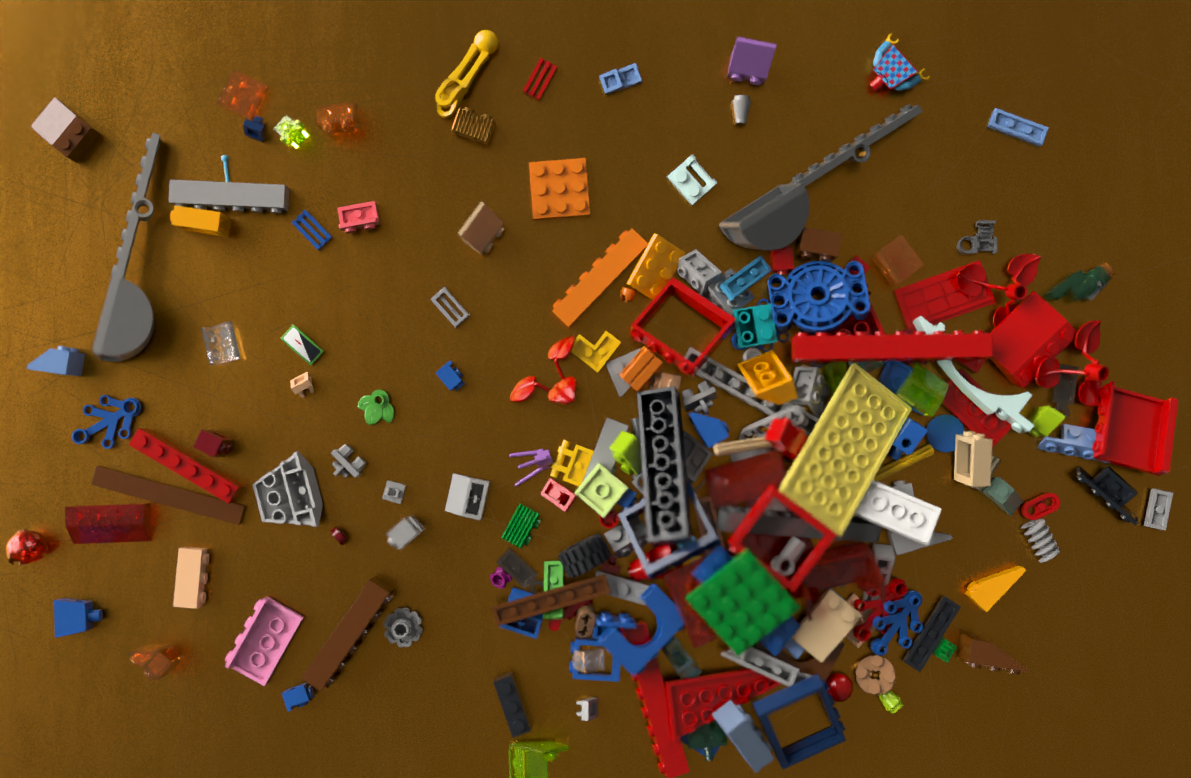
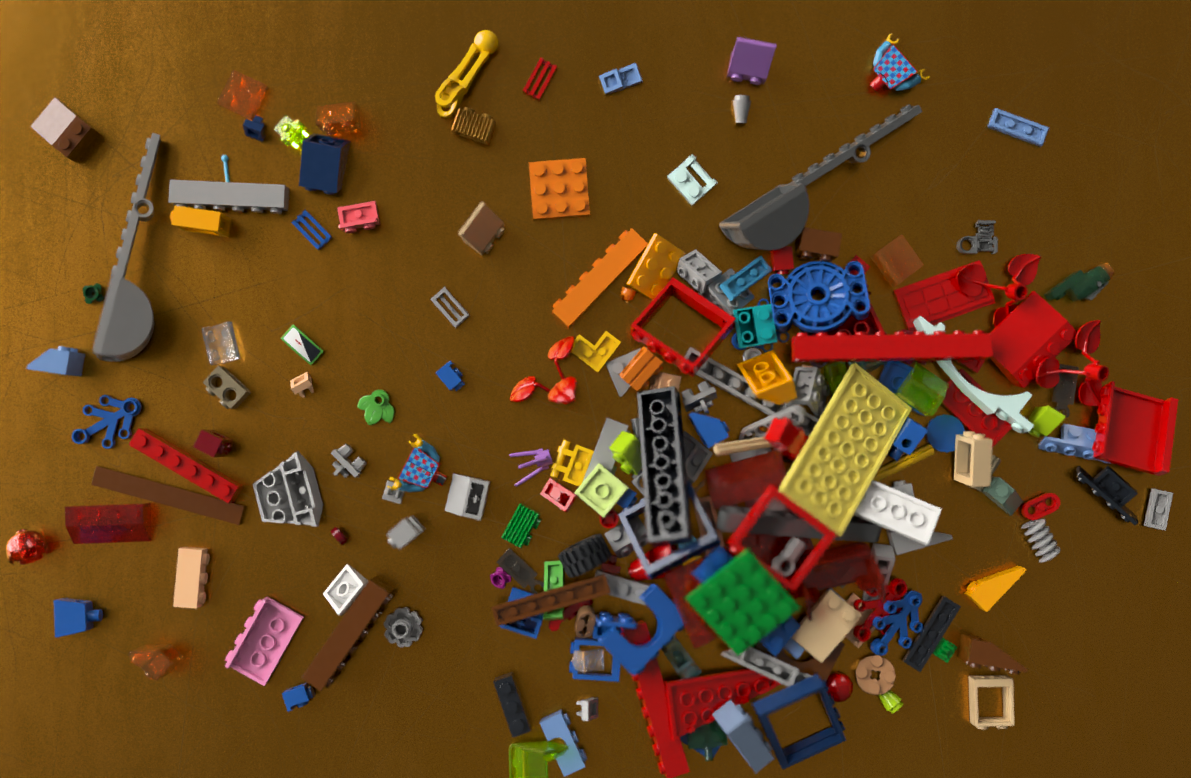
none -> dark green plate [83,283,104,304]
none -> dark tan brick [203,366,252,409]
none -> dark blue slope [299,134,351,194]
none -> white slope [323,564,368,616]
none -> torso [387,434,448,492]
none -> medium blue arch [540,709,587,777]
none -> tan window [968,675,1015,729]

